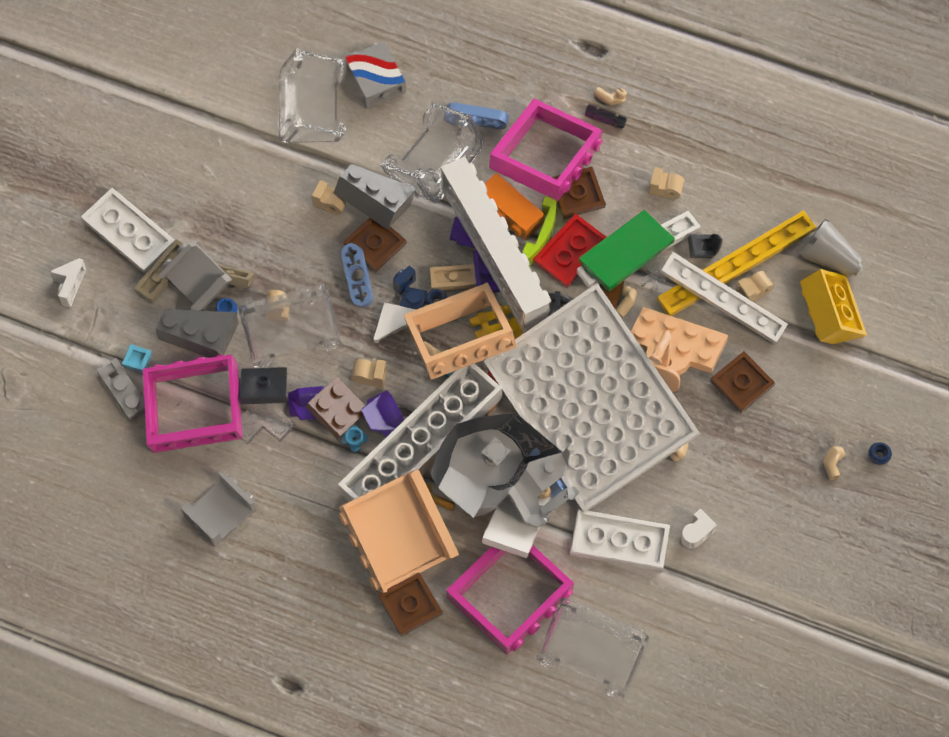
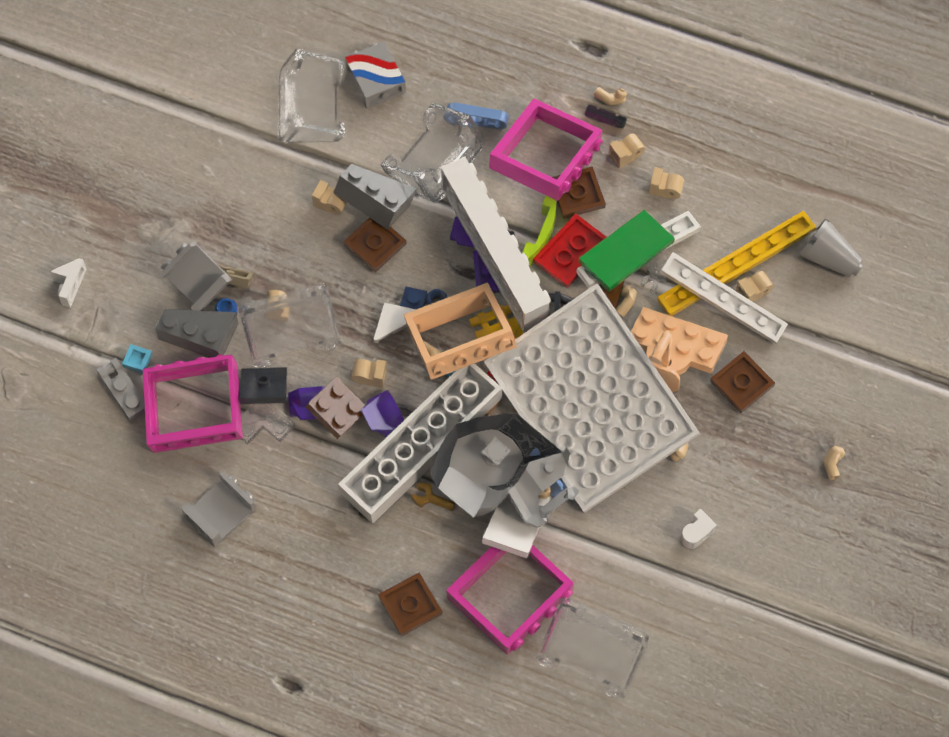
white plate [81,188,175,274] -> none
dark tan plate [134,239,183,304] -> none
light nougat panel [338,469,459,593] -> none
medium blue beam [341,243,374,308] -> none
dark azure plate [341,425,368,452] -> none
dark blue plate [393,265,416,295] -> none
tan plate [430,264,476,291] -> none
orange brick [484,173,544,241] -> none
white tile [570,509,670,571] -> none
black plate [687,234,723,258] -> none
yellow slope [800,269,867,344] -> none
dark blue plate [868,442,892,465] -> none
none -> tan leg [609,134,646,169]

